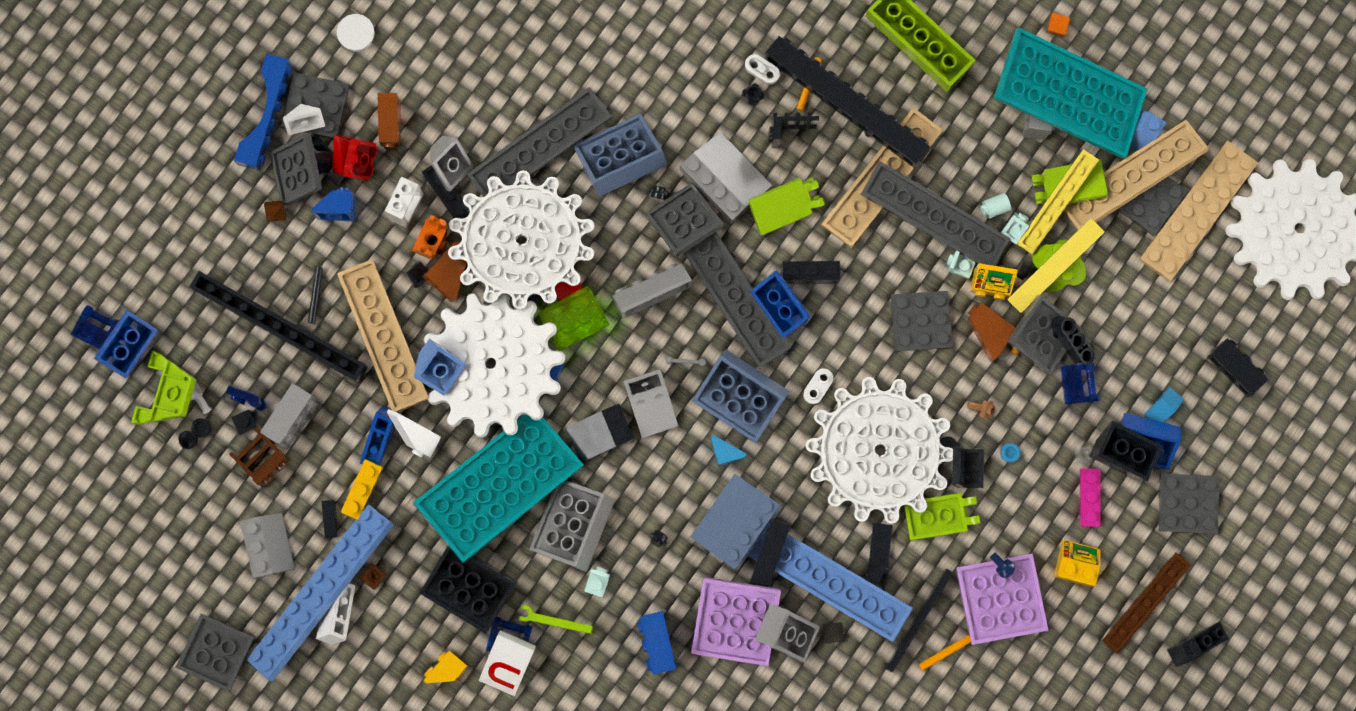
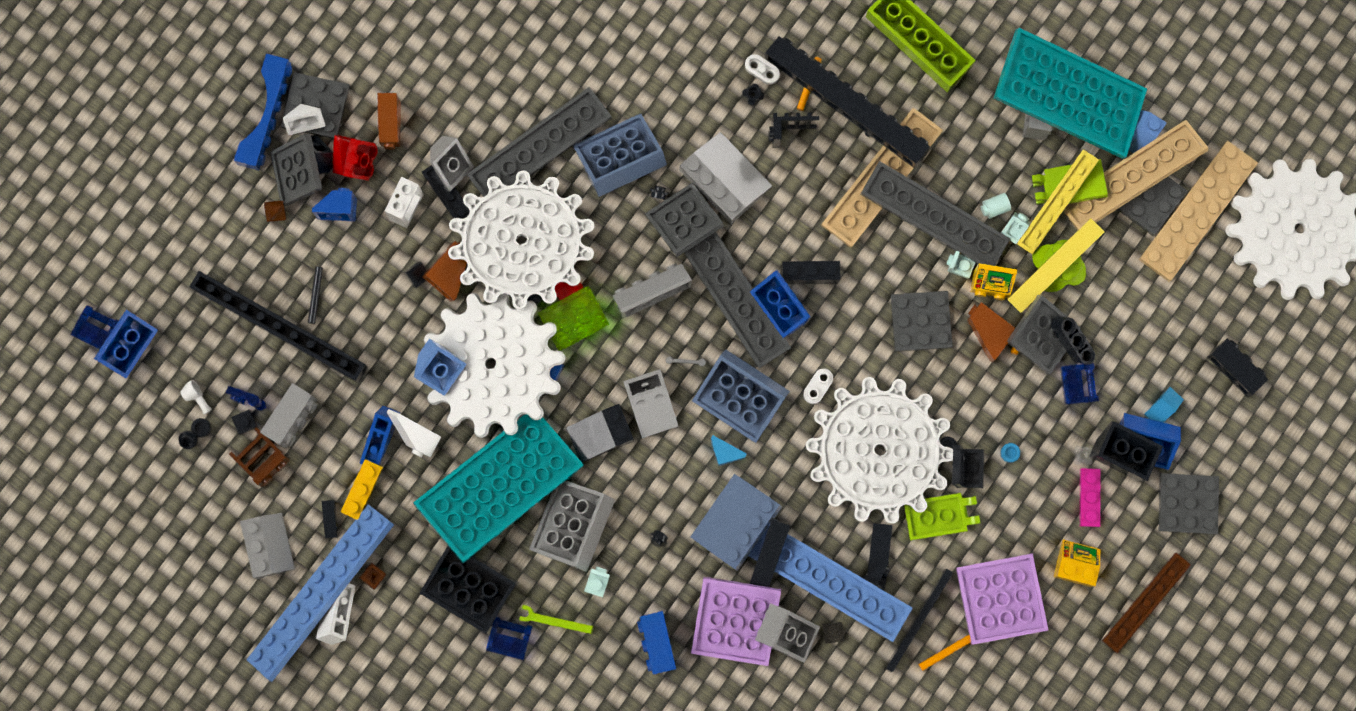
lime wing [131,351,197,425] -> none
dark grey plate [175,614,255,692] -> none
white tile [337,14,375,52] -> none
tan plate [337,259,429,412] -> none
orange piece [412,215,448,260] -> none
yellow slope [424,650,468,683] -> none
white slope [479,630,536,696] -> none
lime tile [748,178,825,236] -> none
medium nougat plate [967,400,996,419] -> none
dark blue plate [990,552,1015,578] -> none
black tile [1017,261,1031,280] -> none
orange tile [1047,13,1070,37] -> none
black slope [1167,621,1229,667] -> none

